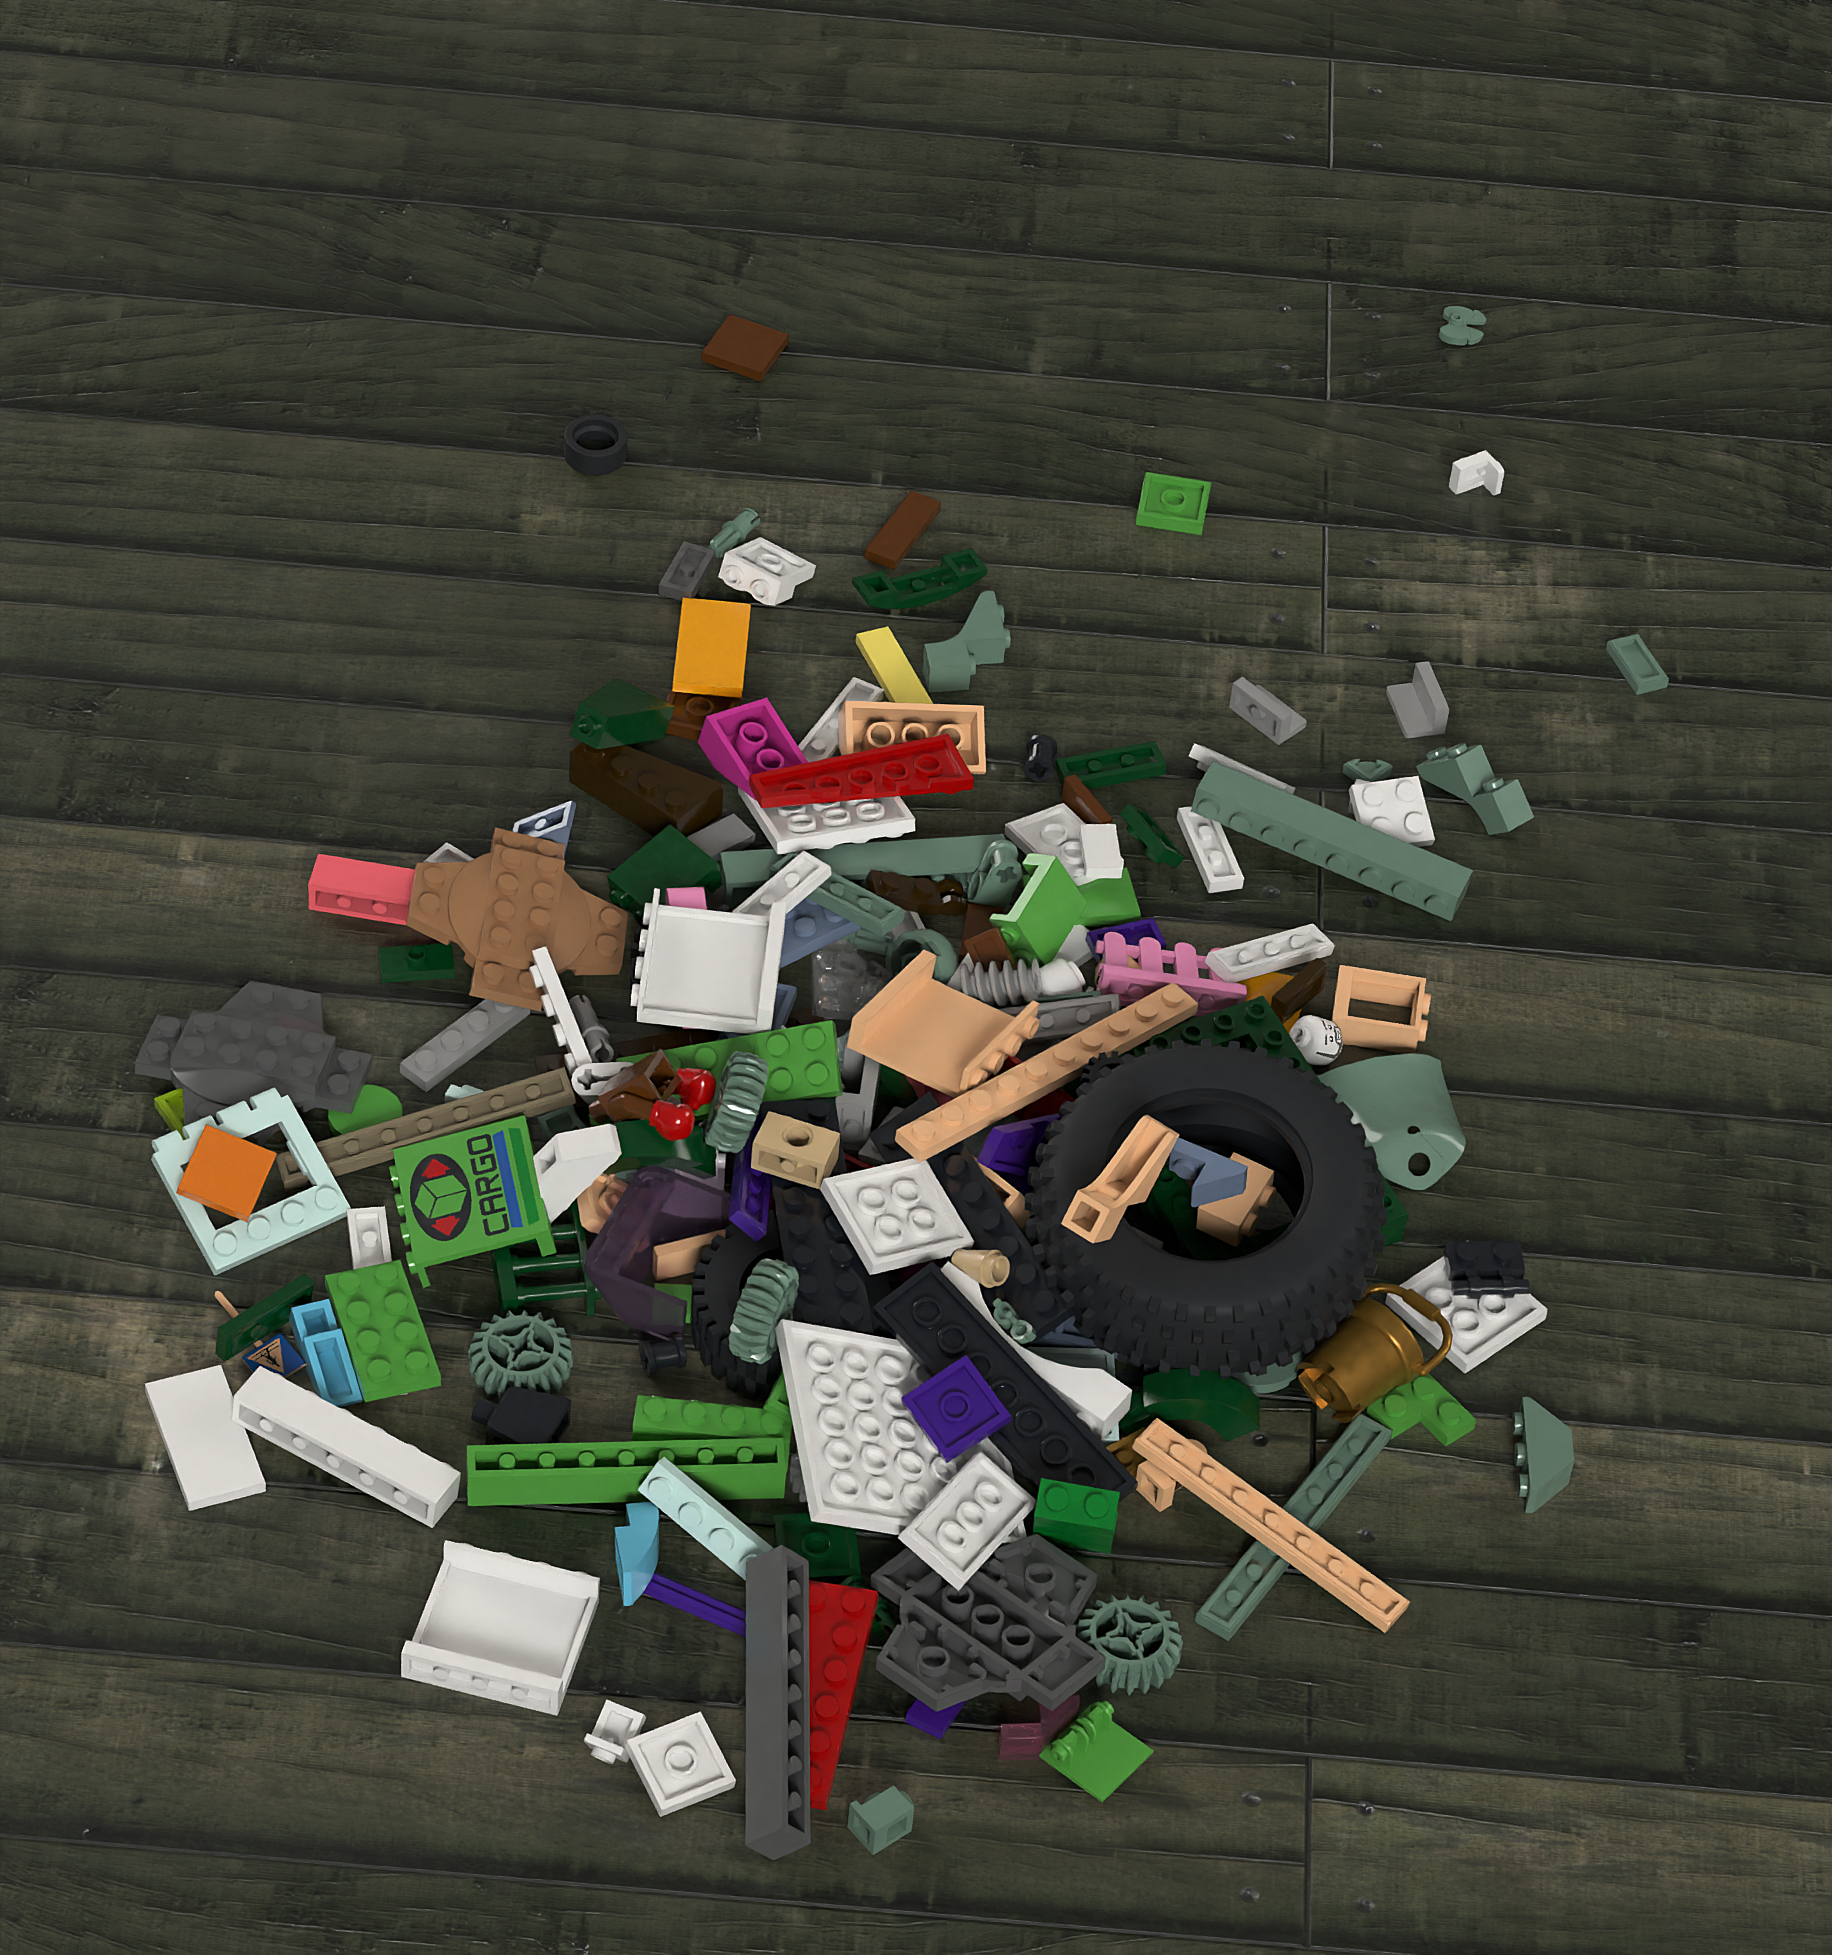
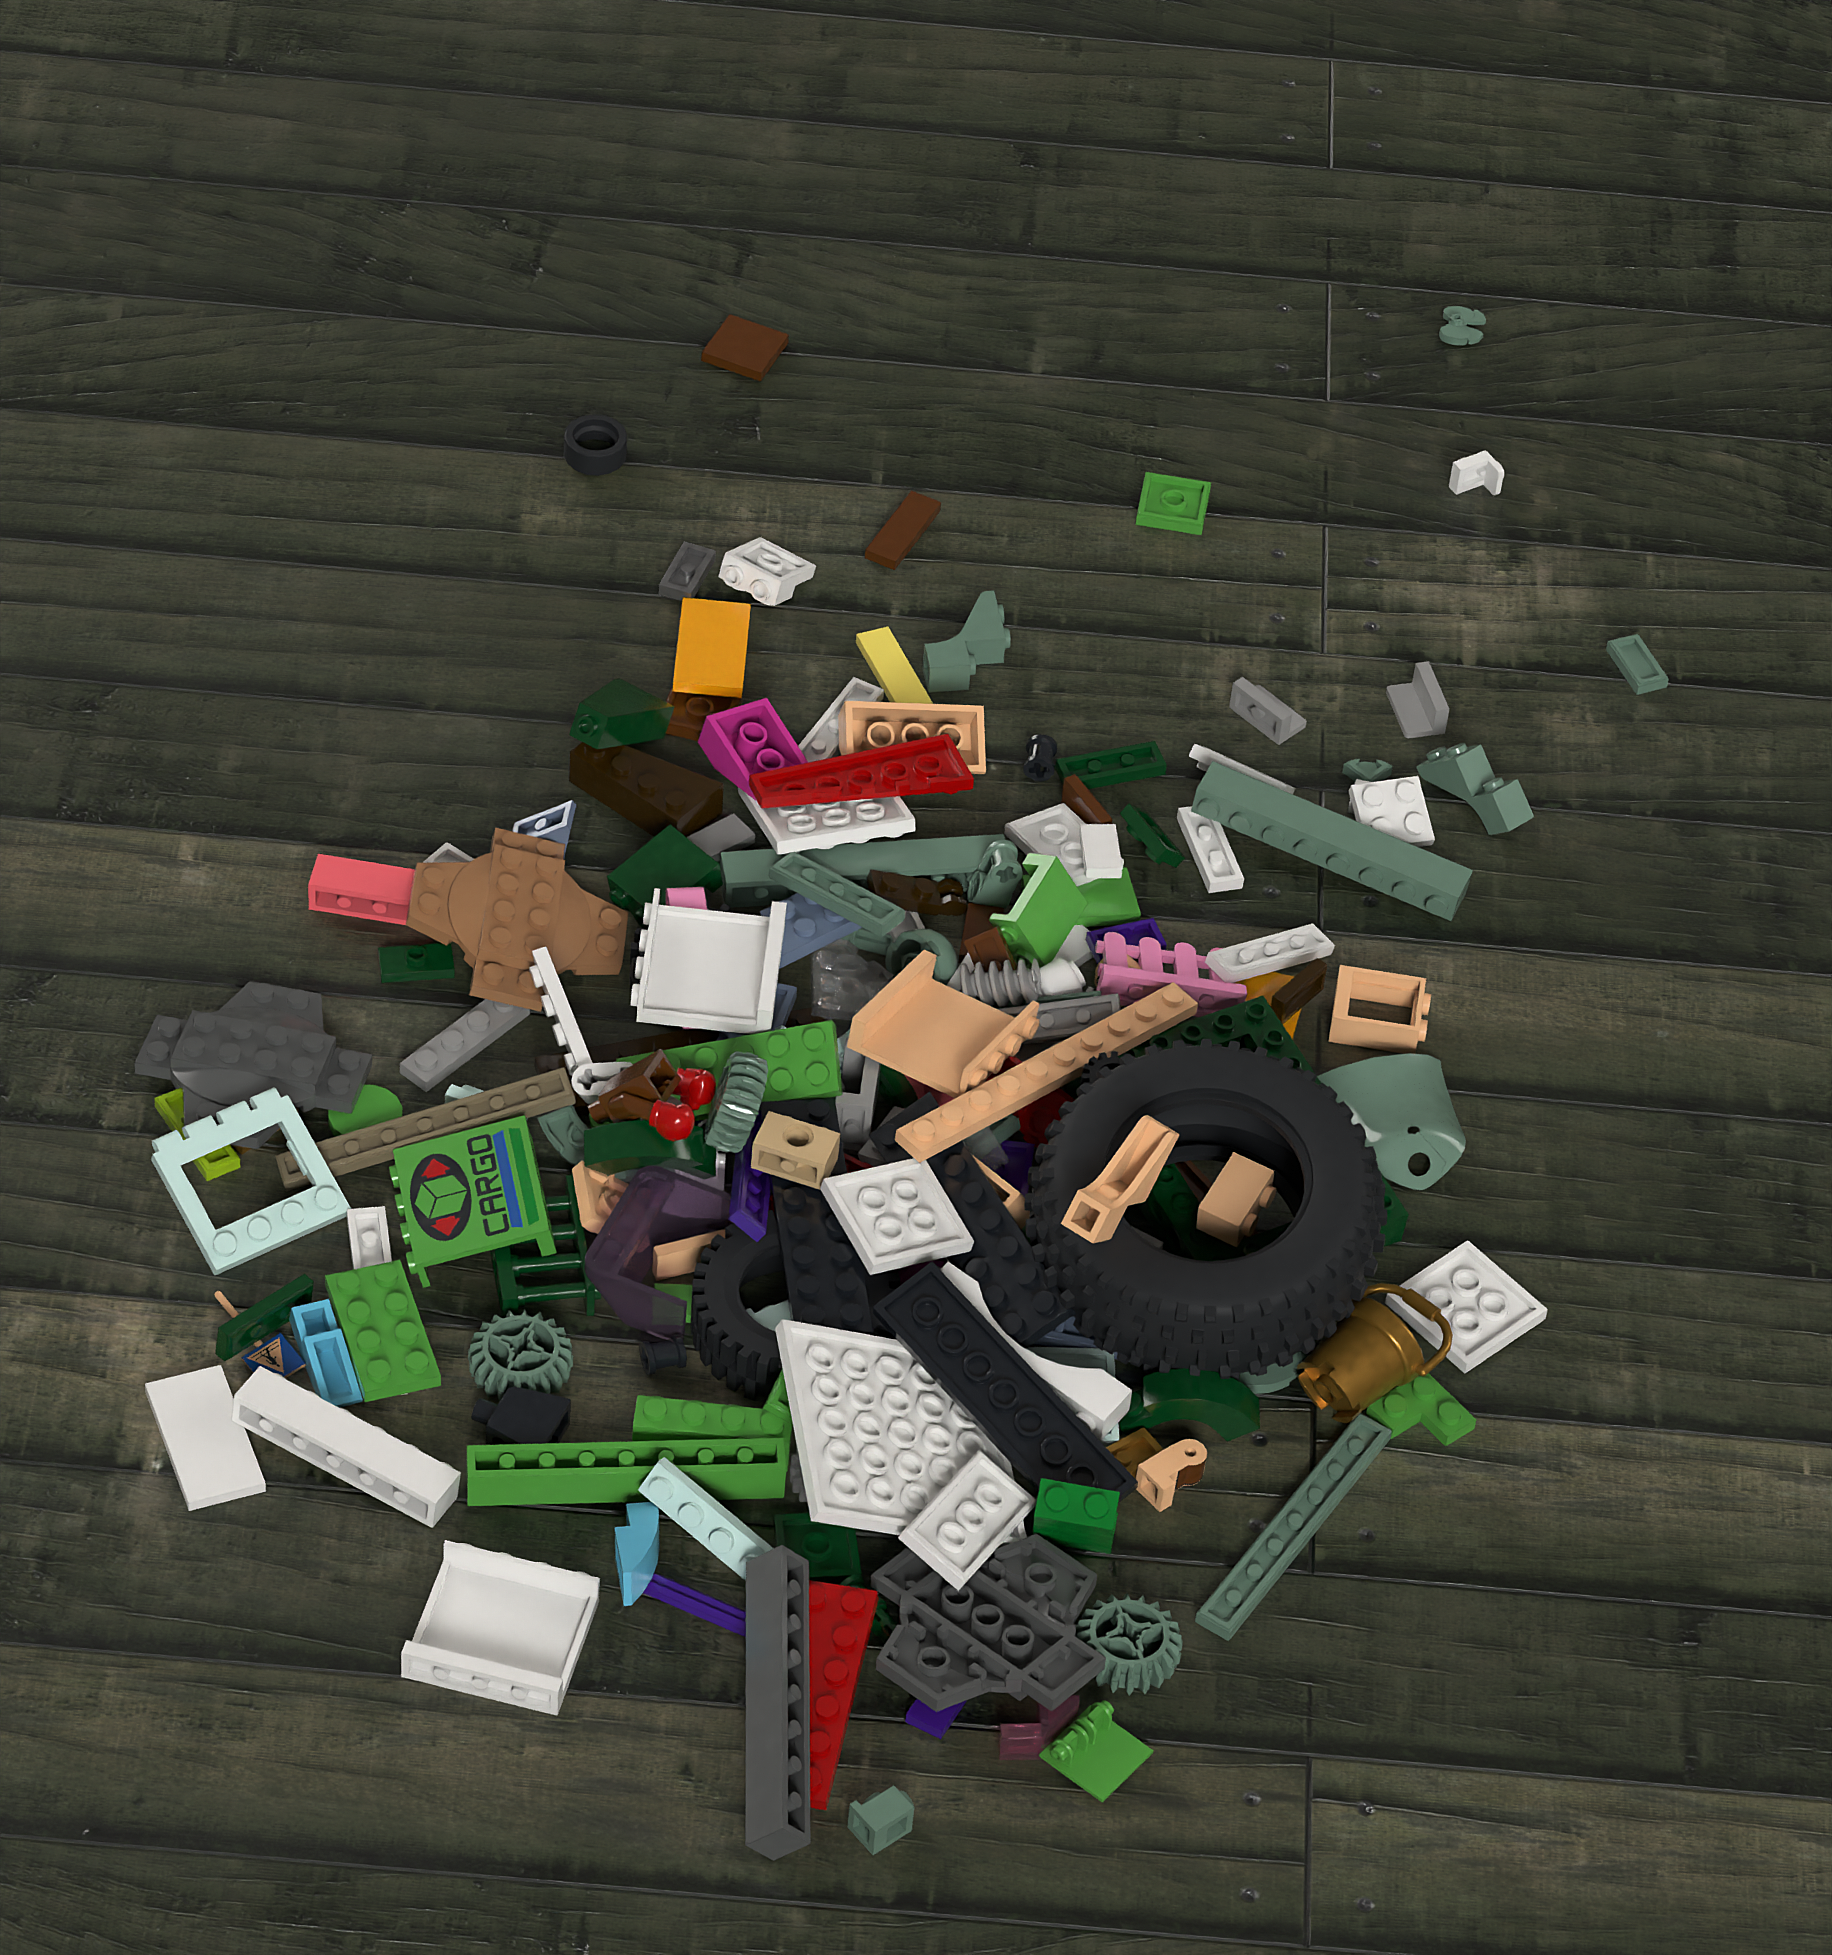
orange tile [176,1124,277,1222] -> none
white slope [533,1124,622,1223] -> none
light grey pin [569,995,614,1063] -> none
white bracket [584,1700,646,1764] -> none
white plate [625,1711,736,1817] -> none
sand green axle [708,508,760,558] -> none
sand green gear [729,1258,799,1365] -> none
white tile [731,851,831,917] -> none
dark green slope [852,548,988,609] -> none
dark purple plate [901,1355,1011,1464] -> none
tan cone [951,1248,1010,1288] -> none
dark purple wing [977,1113,1061,1177] -> none
sand green piece [993,1298,1037,1344] -> none
light nougat tile [1132,1418,1410,1633] -> none
sand blue slope [1169,1137,1248,1207] -> none
white head [1289,1015,1343,1066] -> none
black plate [1443,1241,1529,1299] -> none
sand green slope [1512,1397,1574,1513] -> none

